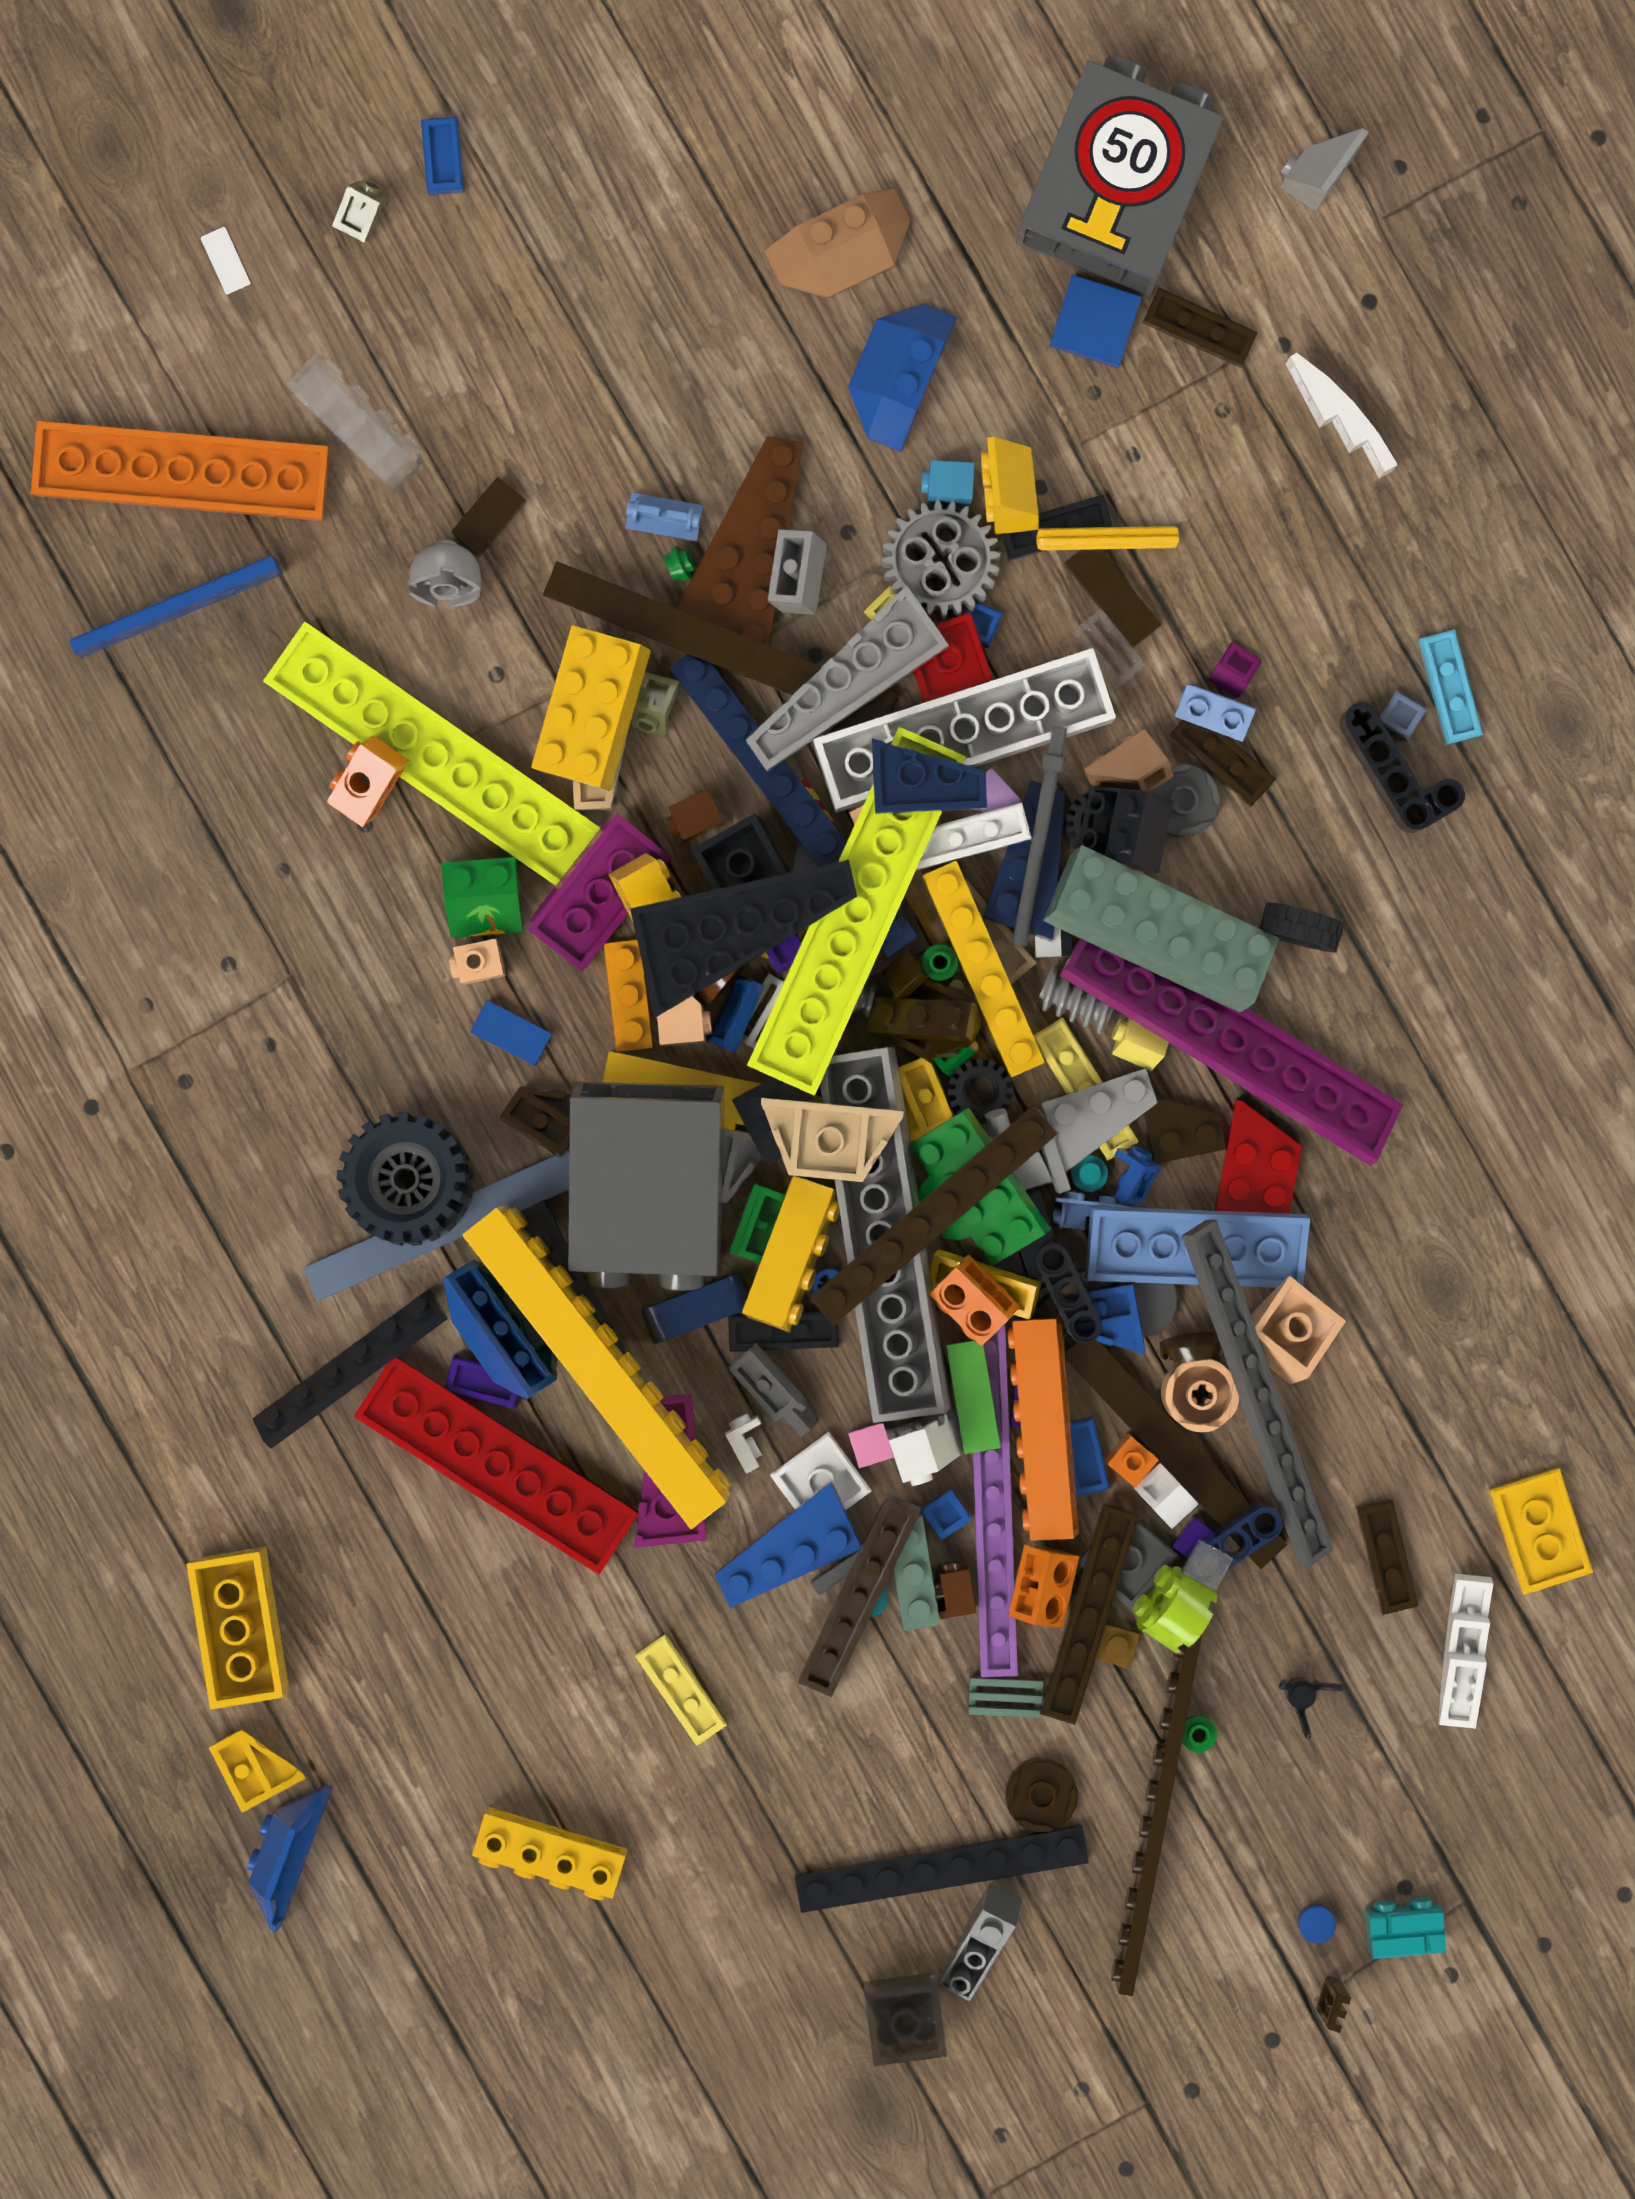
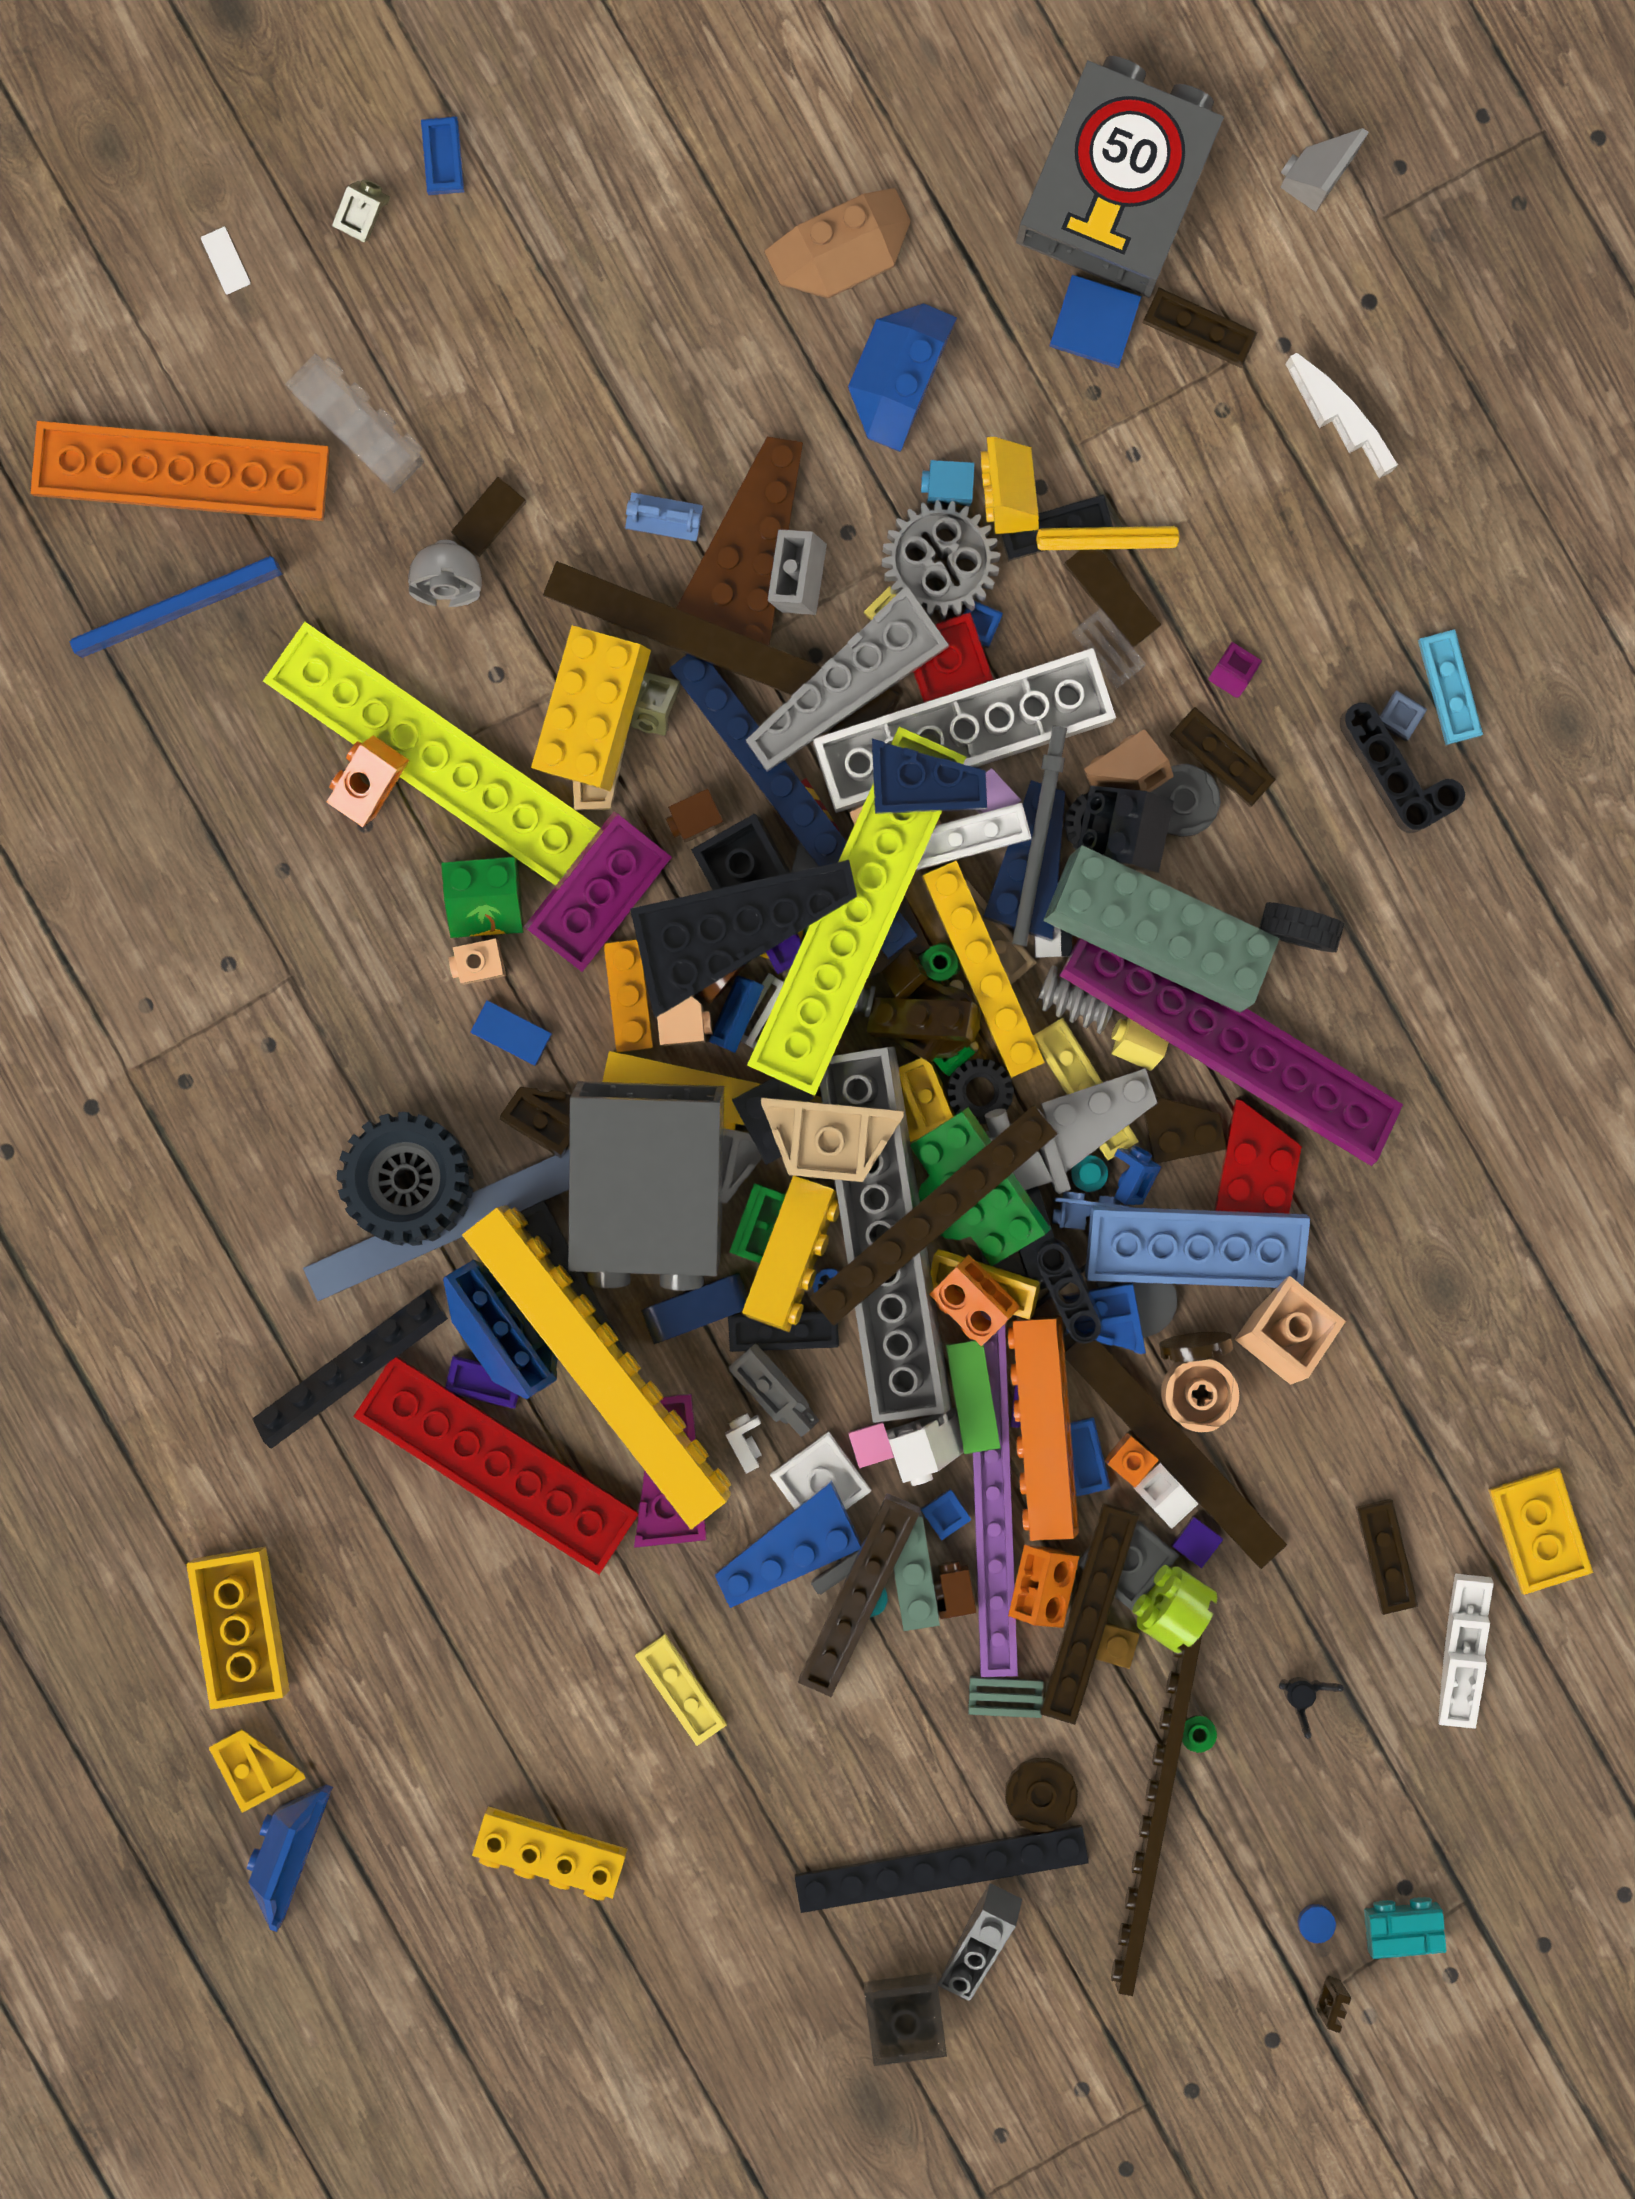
yellow brick [608,853,681,922] -> none
green plate [664,546,695,582] -> none
medium blue hinge [1174,683,1256,742] -> none
dark grey plate [1182,1219,1333,1567] -> none
clear plate [1182,1539,1233,1591] -> none
dark blue beam [1185,1504,1282,1582] -> none

